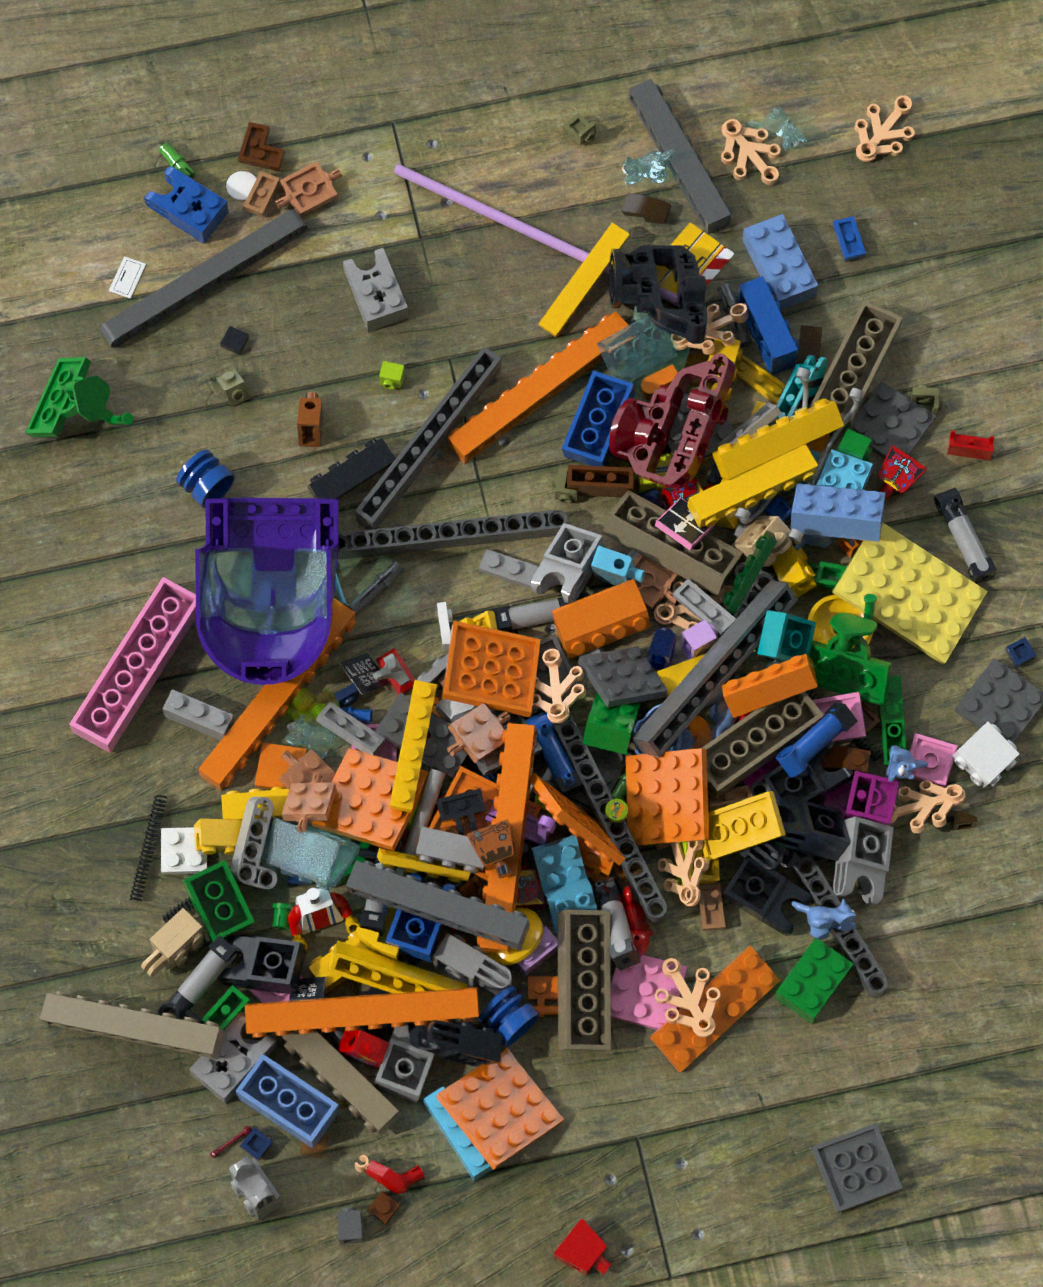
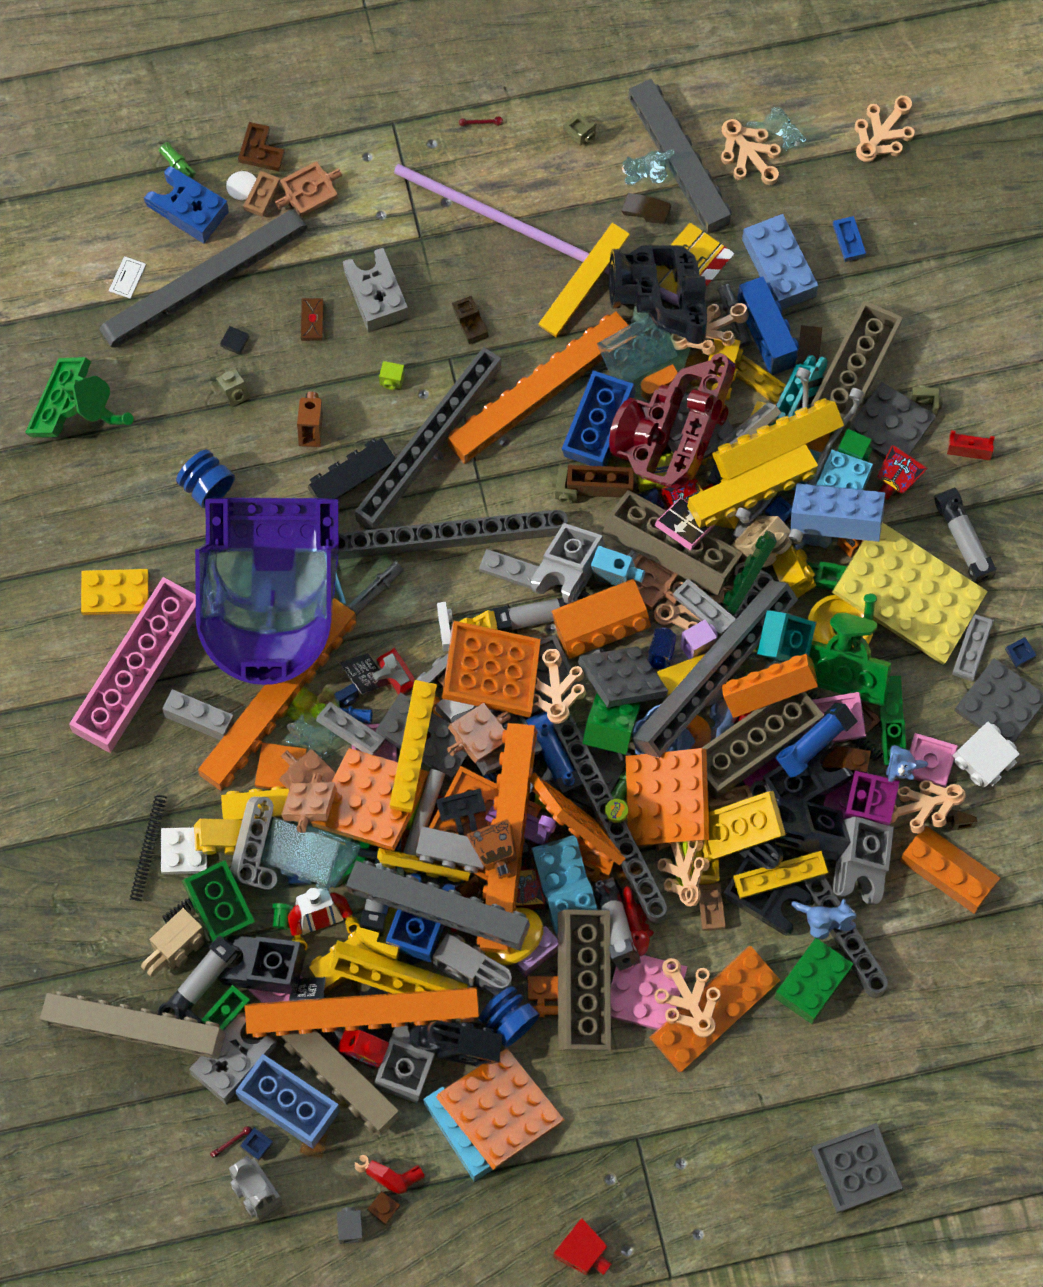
none -> yellow plate [81,569,149,615]
none -> reddish brown tile [301,298,323,341]
none -> dark brown slope [452,296,489,344]
none -> dark red hinge [459,116,503,127]
none -> yellow plate [733,851,828,899]
none -> orange slope [900,826,1001,914]
none -> light grey tile [952,614,994,682]

